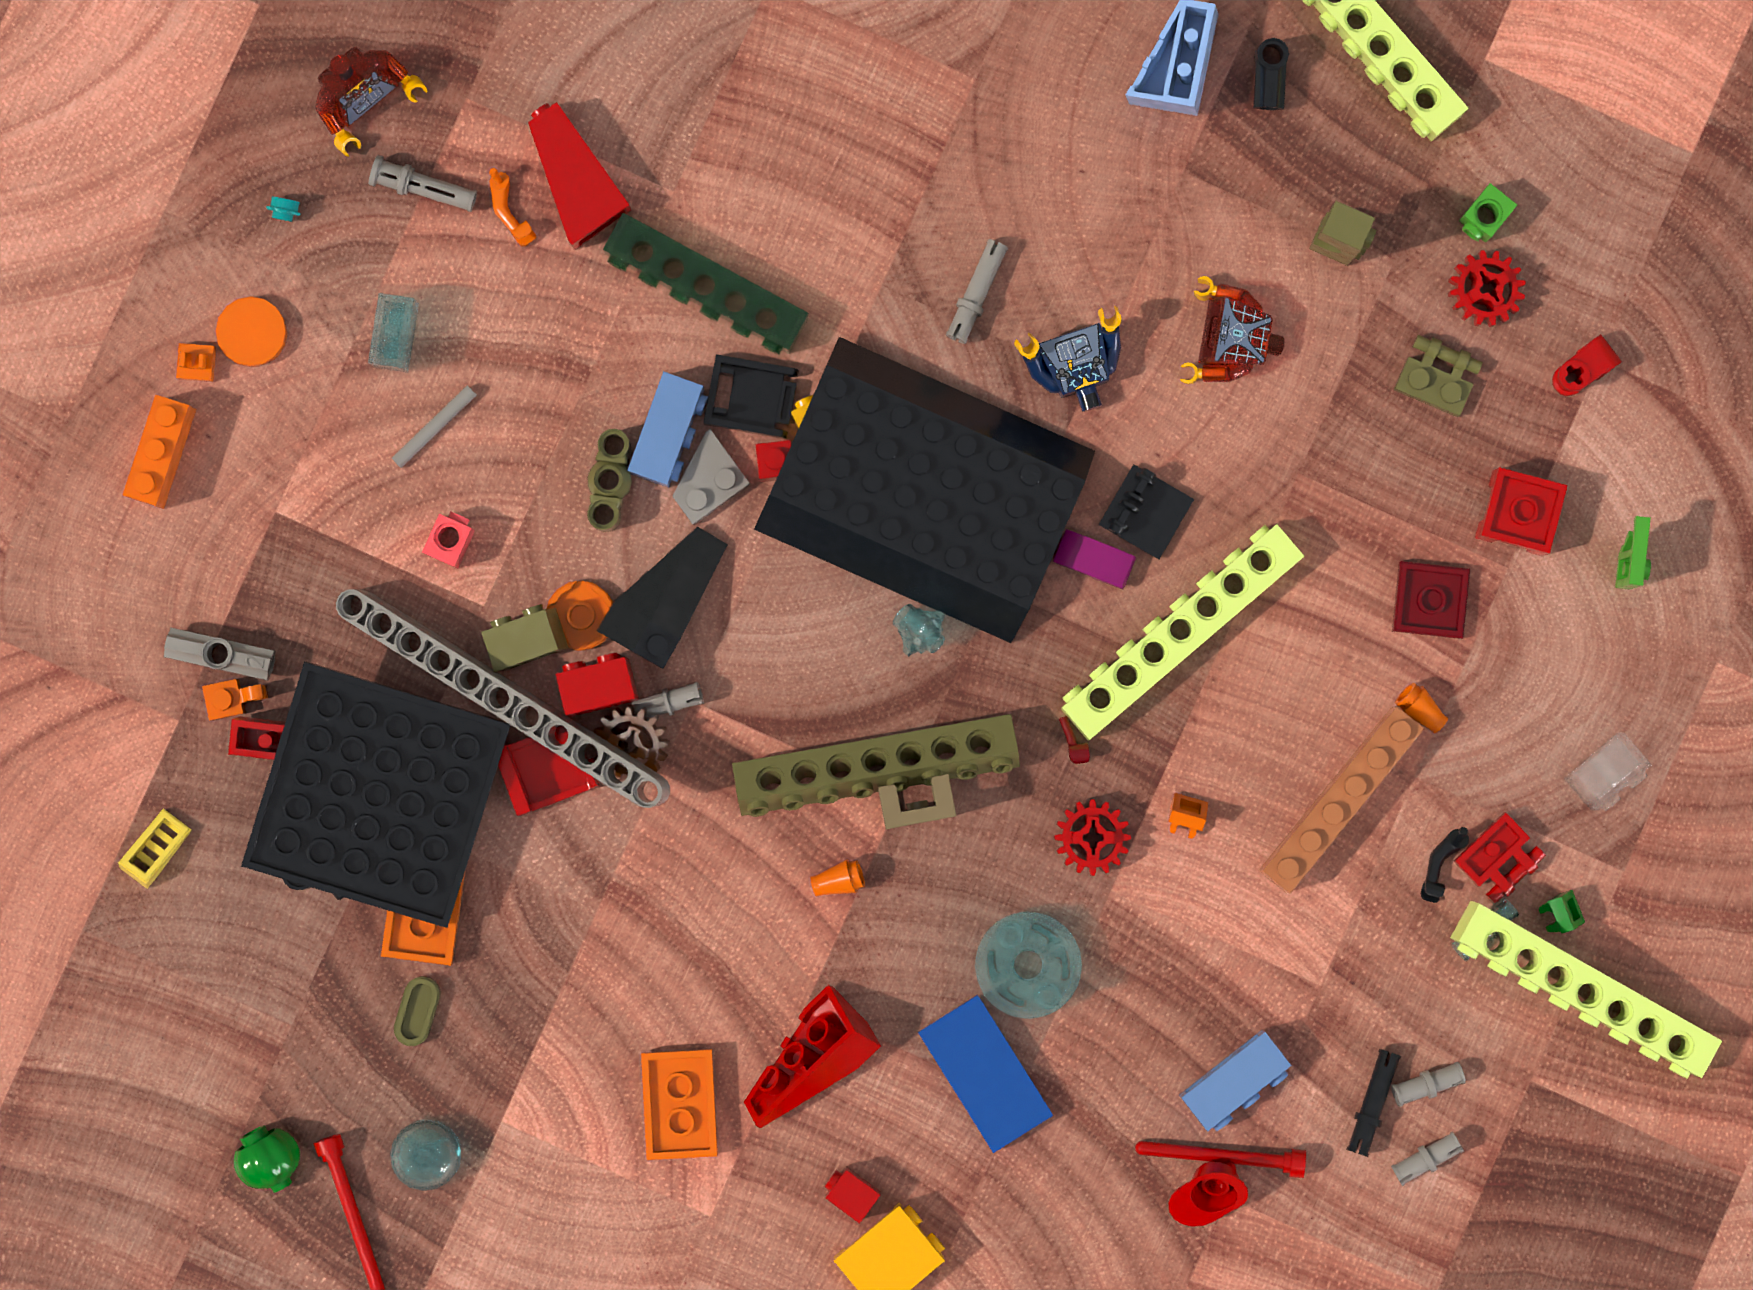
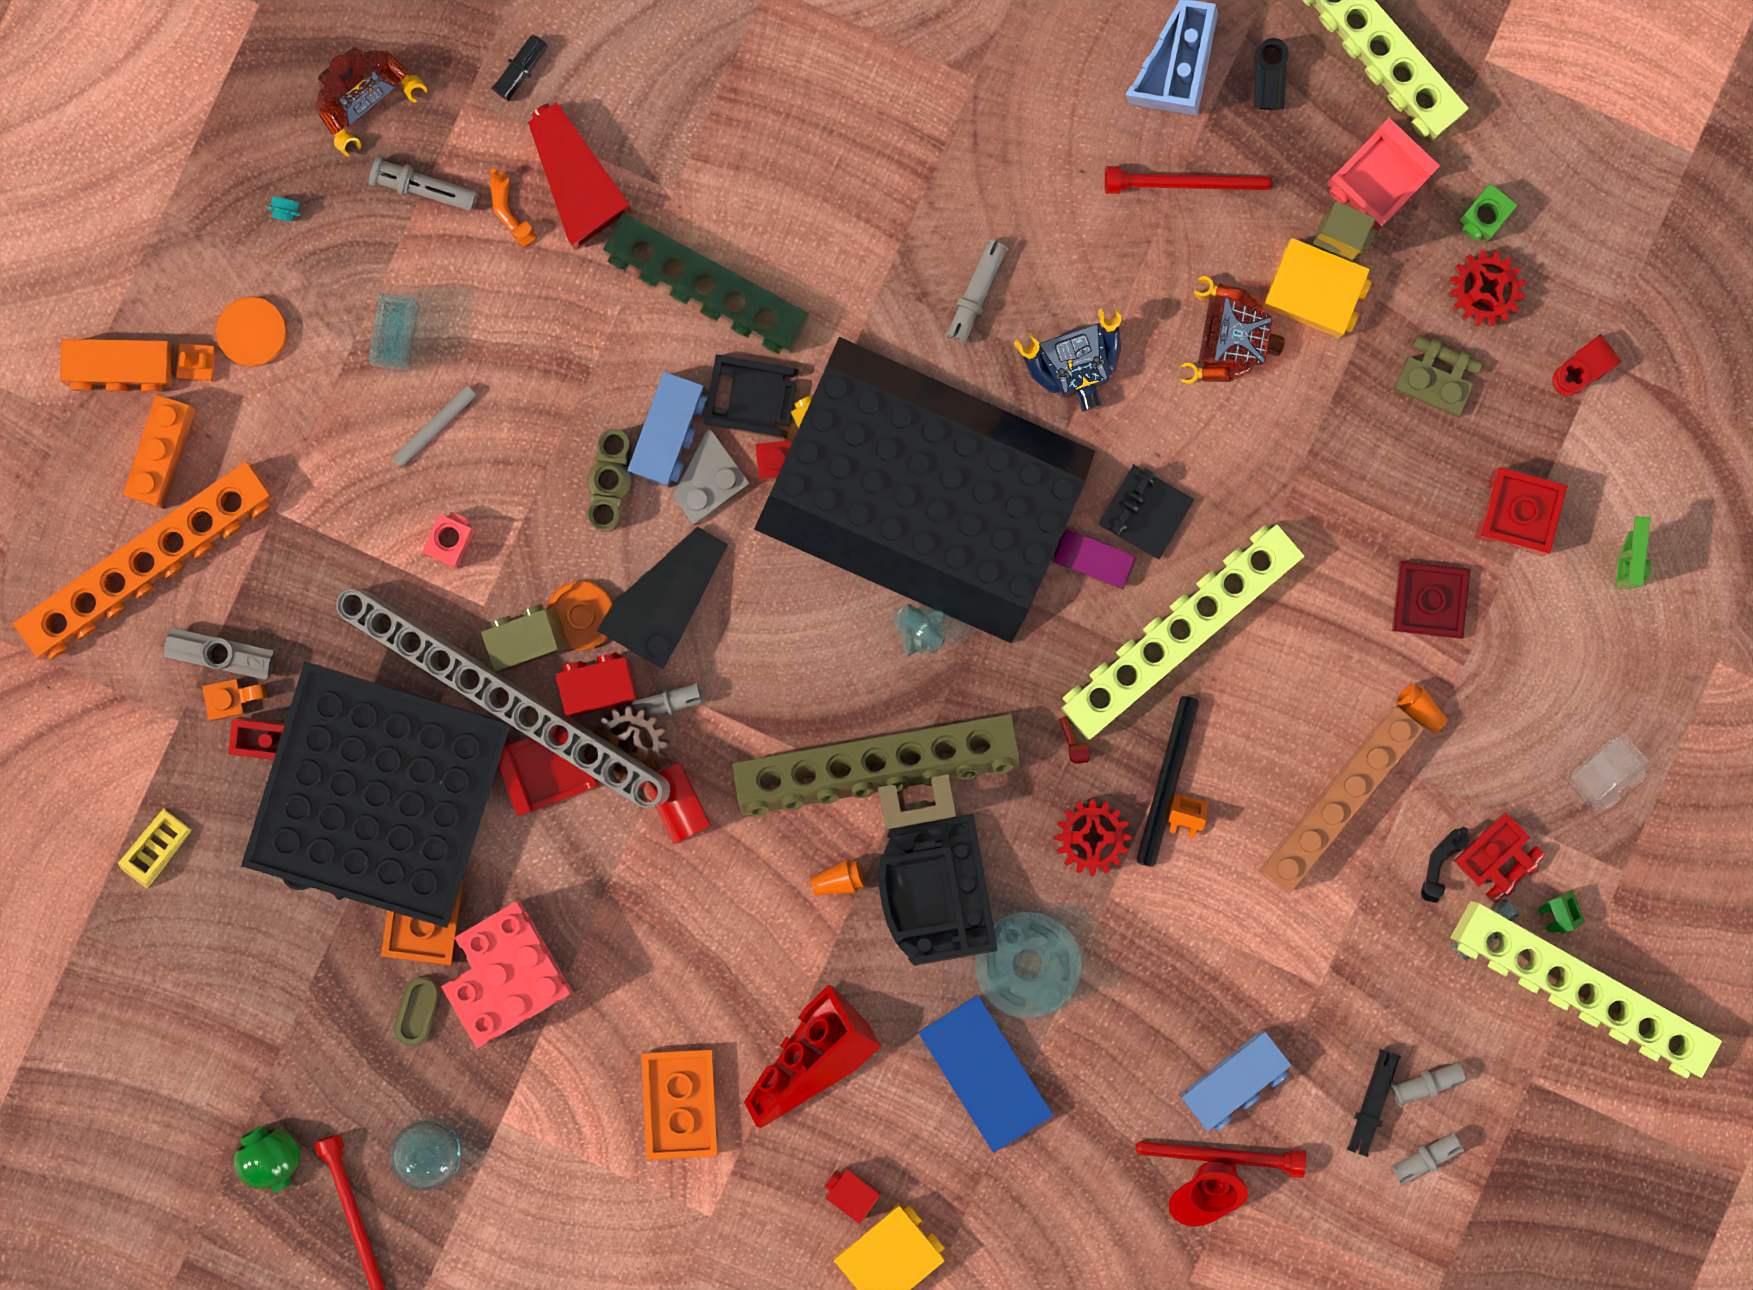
none -> orange brick [13,461,275,660]
none -> orange brick [60,339,174,393]
none -> coral piece [441,900,575,1049]
none -> black axle [491,35,548,102]
none -> red brick [645,762,711,844]
none -> black slope [879,814,998,966]
none -> red piece [1104,166,1273,194]
none -> black axle [1137,696,1199,867]
none -> yellow brick [1262,238,1372,339]
none -> coral panel [1327,118,1440,232]

